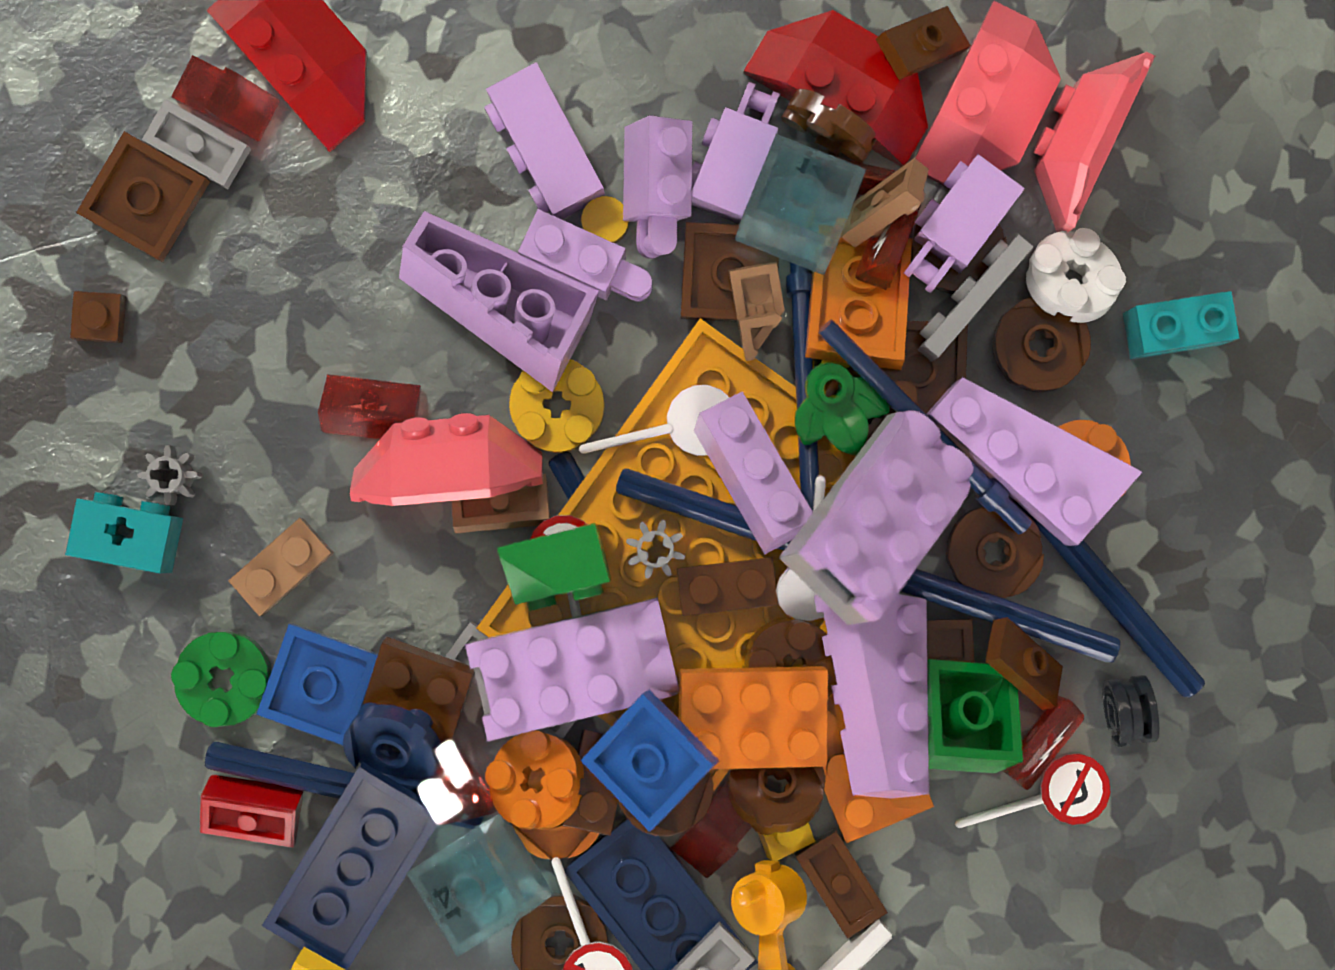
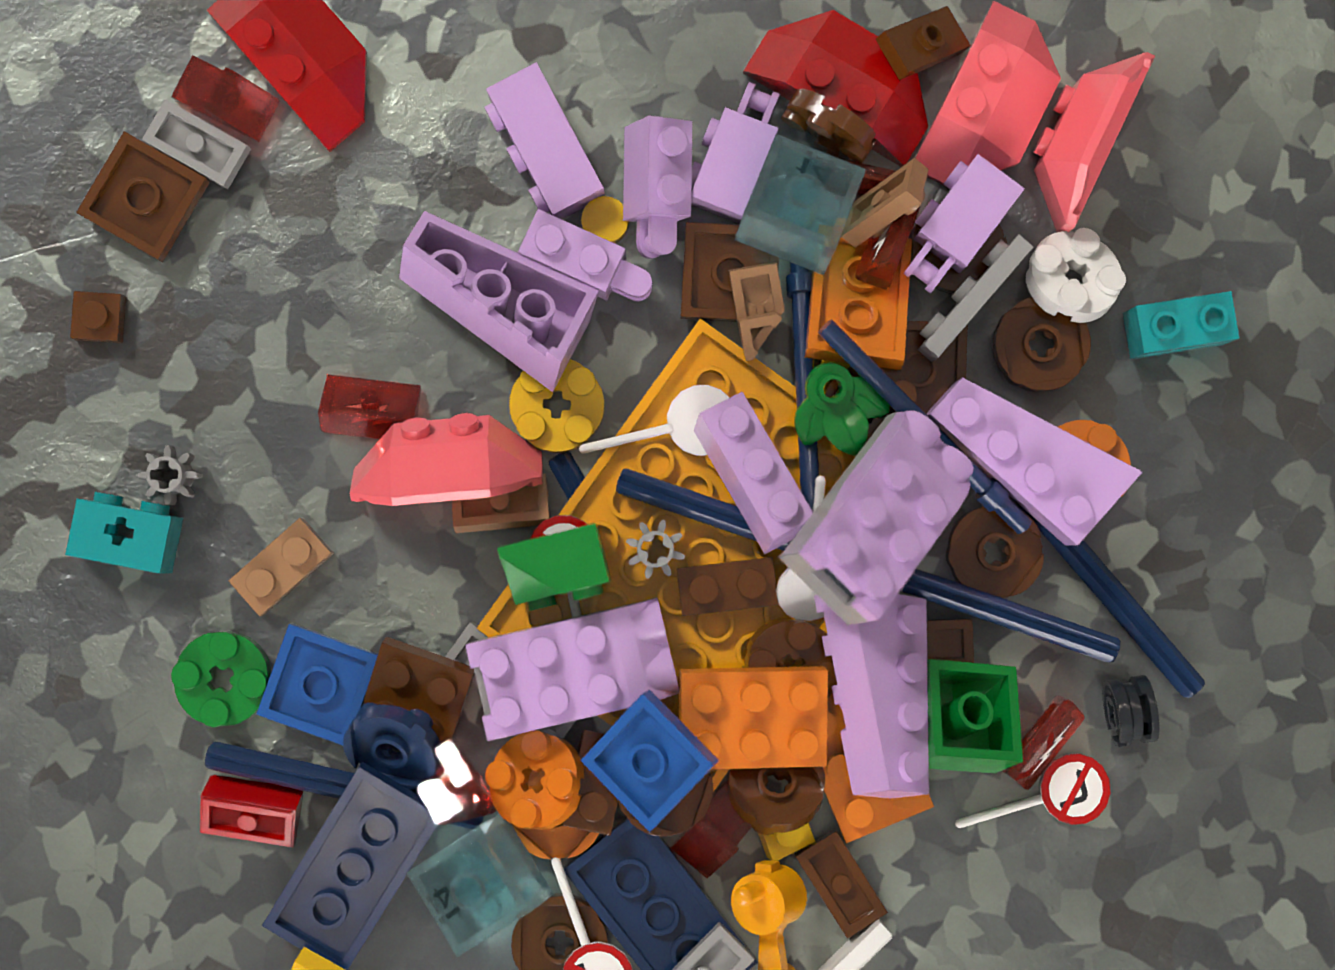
reddish brown plate [986,617,1063,710] -> none

